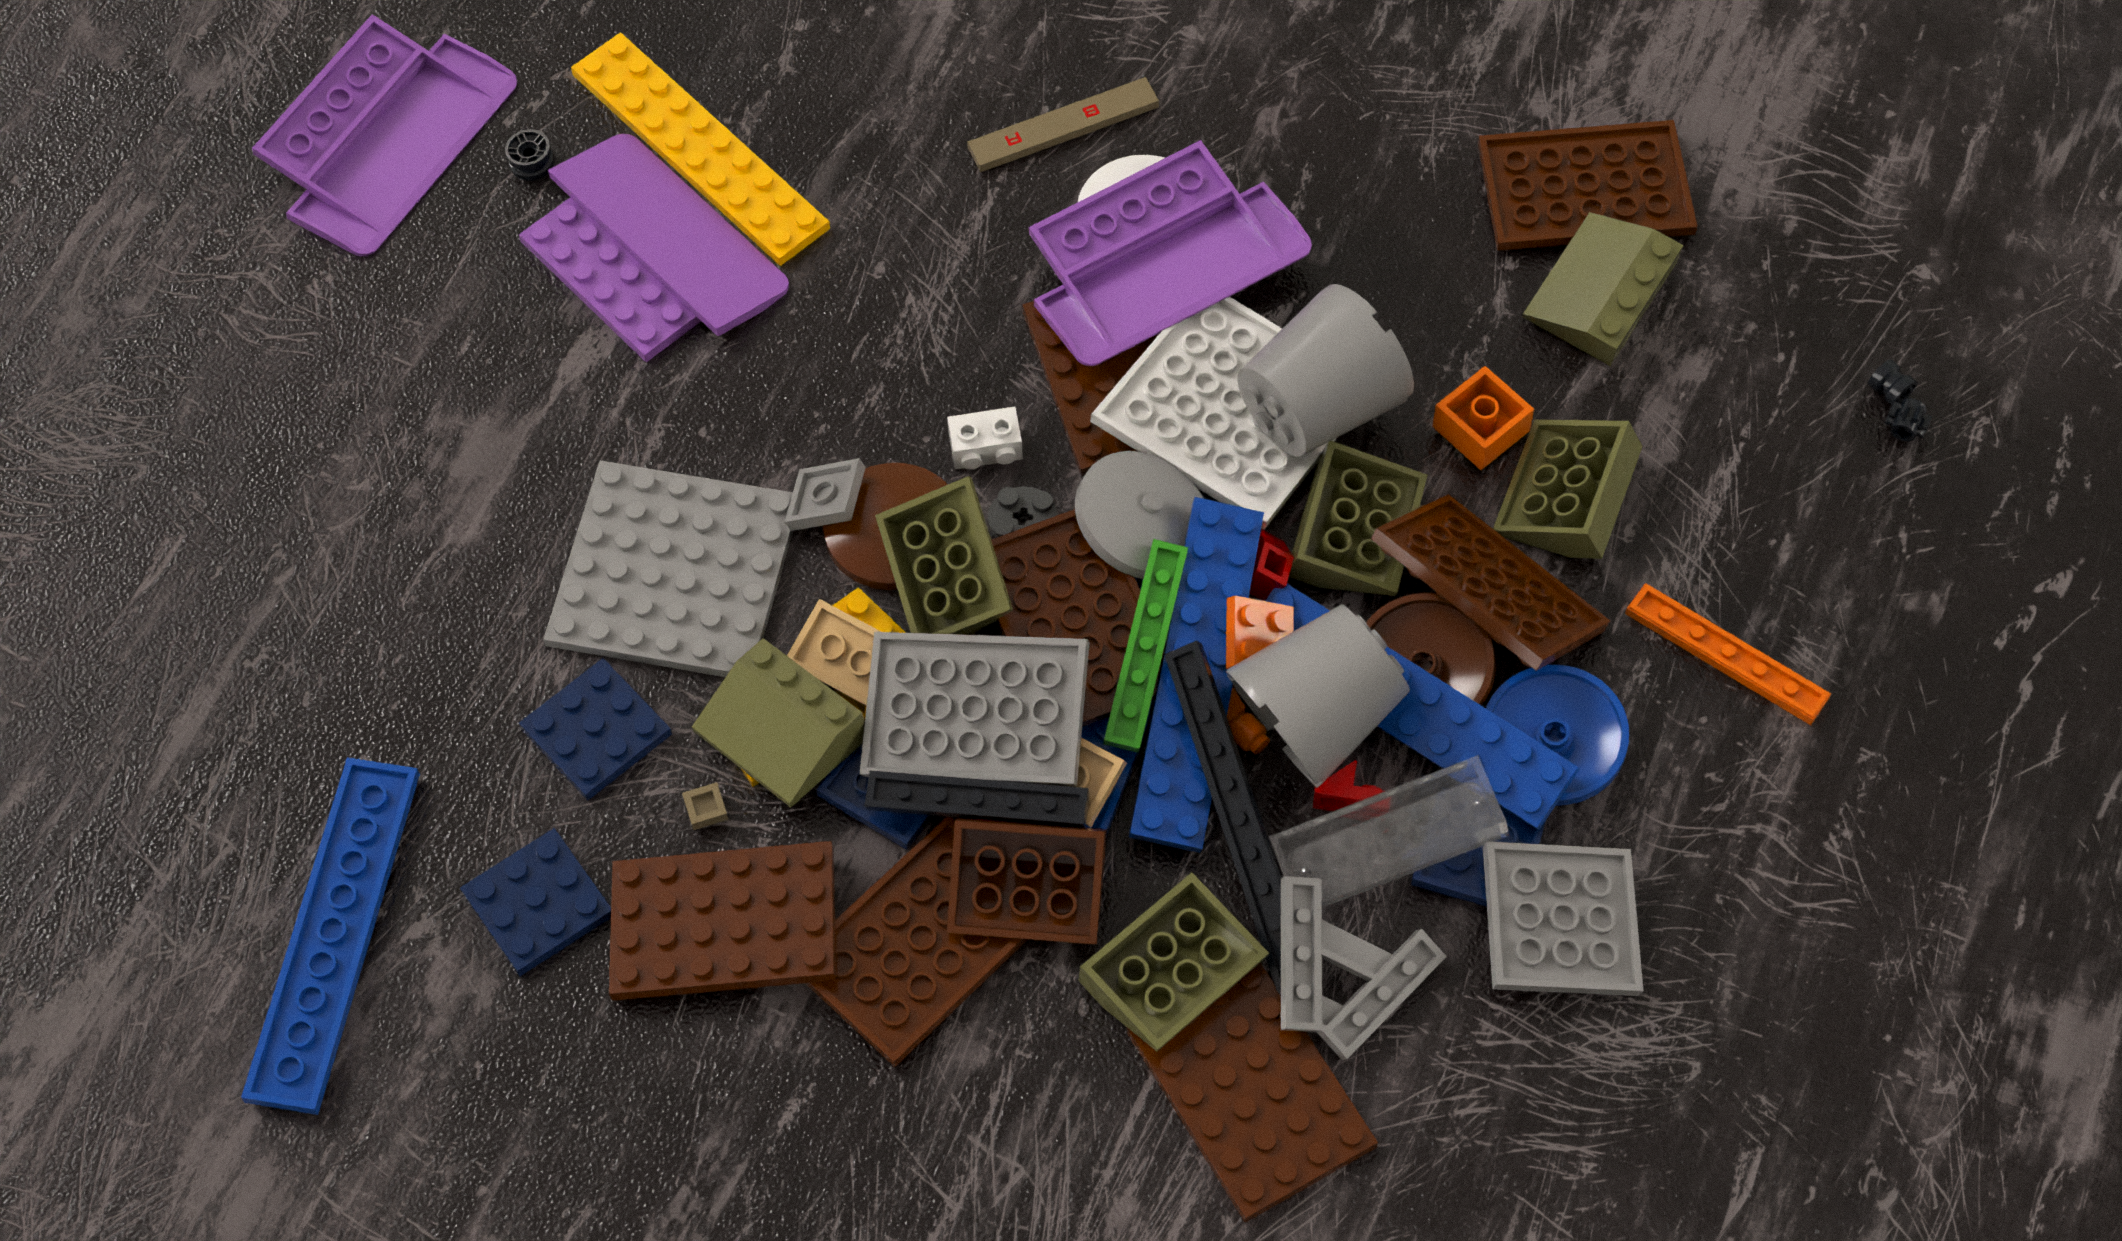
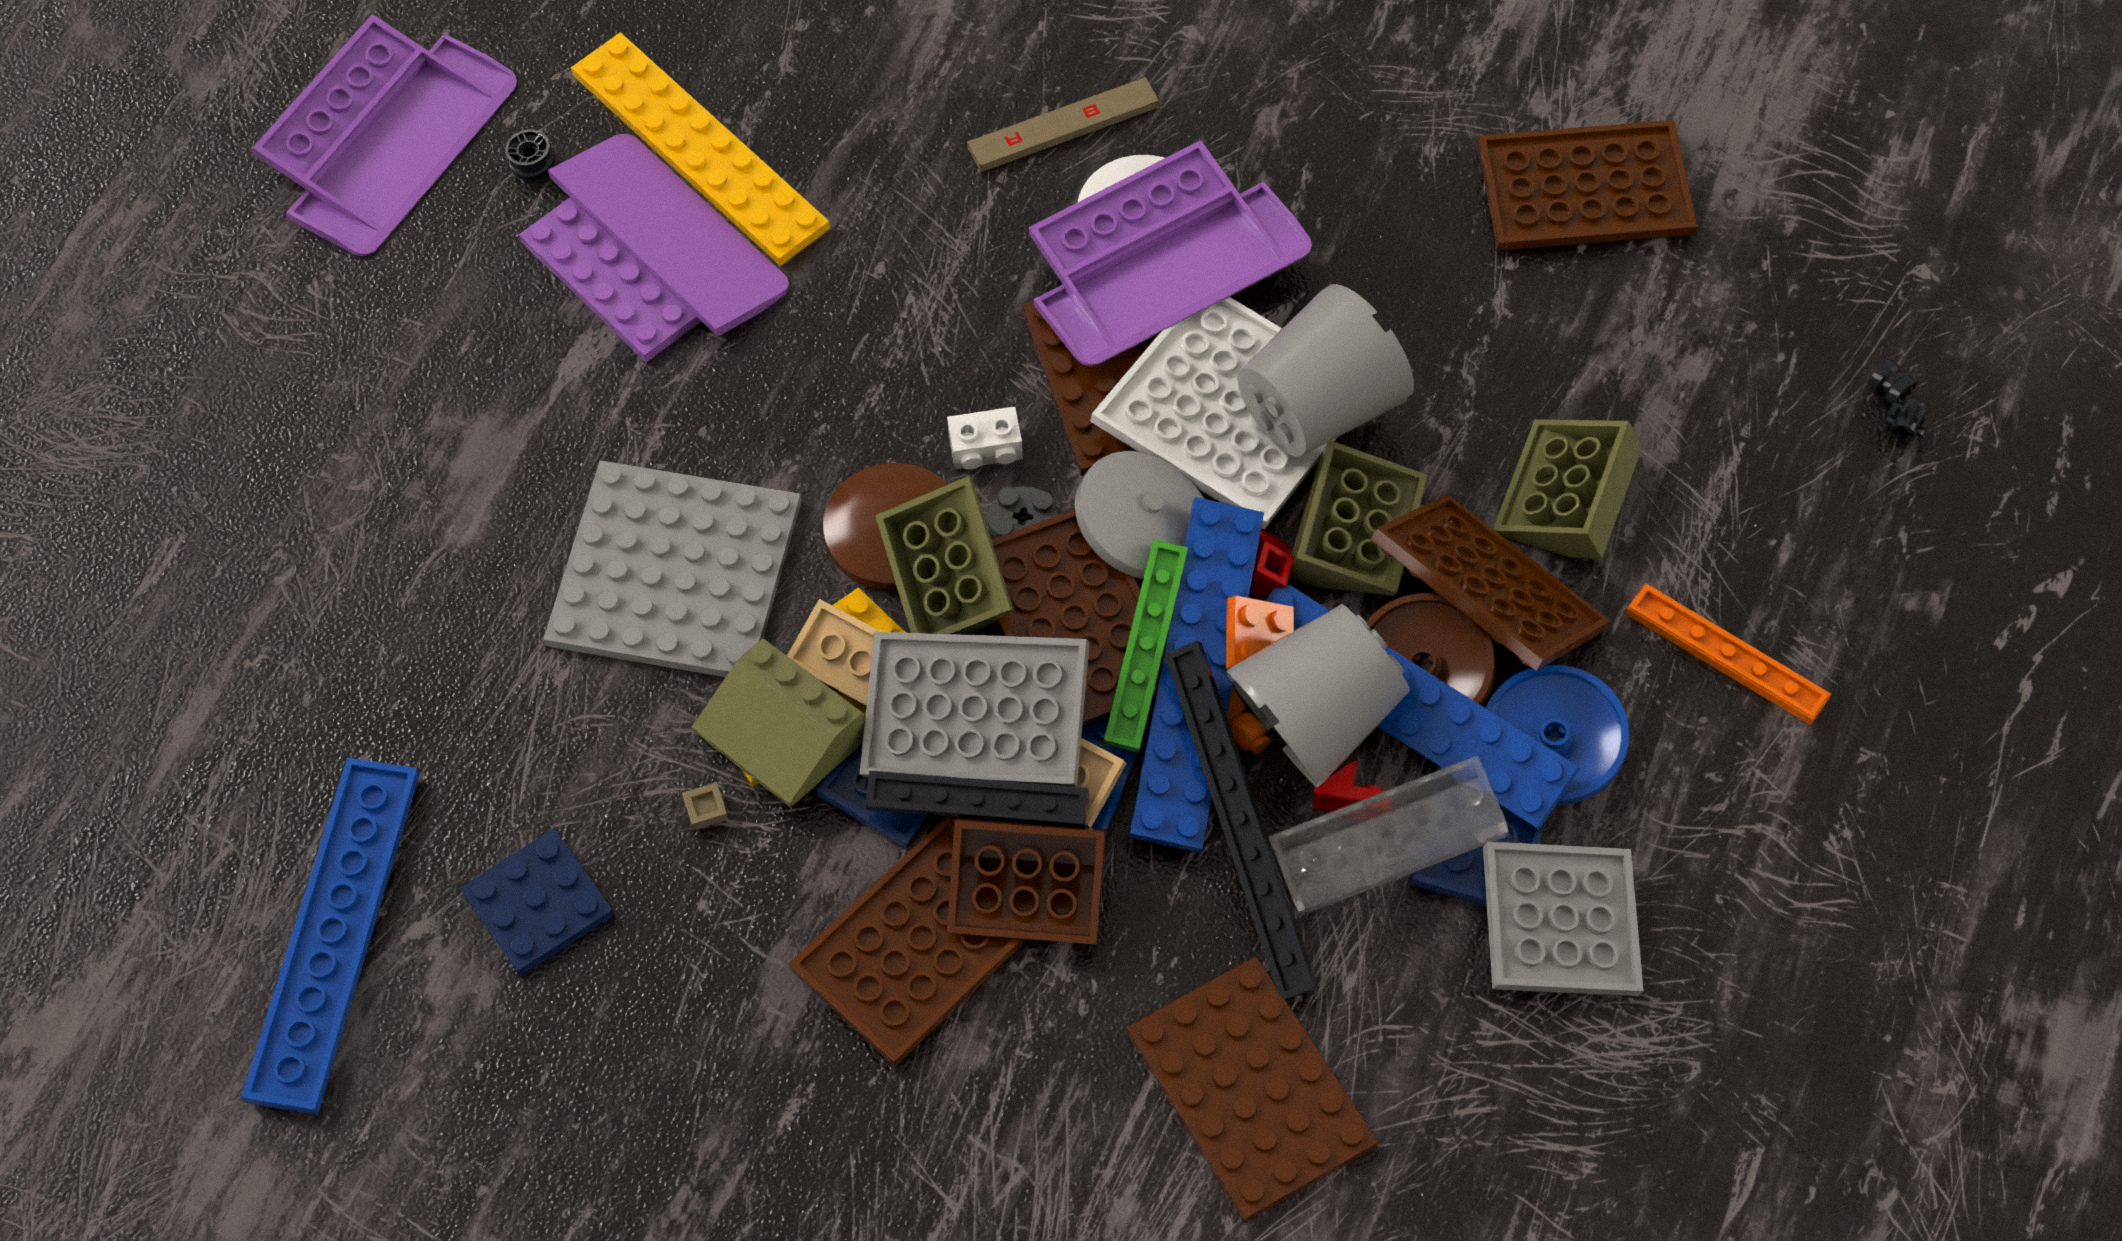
dark blue plate [519,658,672,801] -> none
reddish brown plate [609,841,836,1001] -> none
light grey plate [785,458,865,531] -> none
olive slope [1078,873,1269,1052] -> none
light grey plate [1281,876,1447,1060] -> none
orange brick [1432,366,1534,470] -> none
olive slope [1522,212,1683,366] -> none

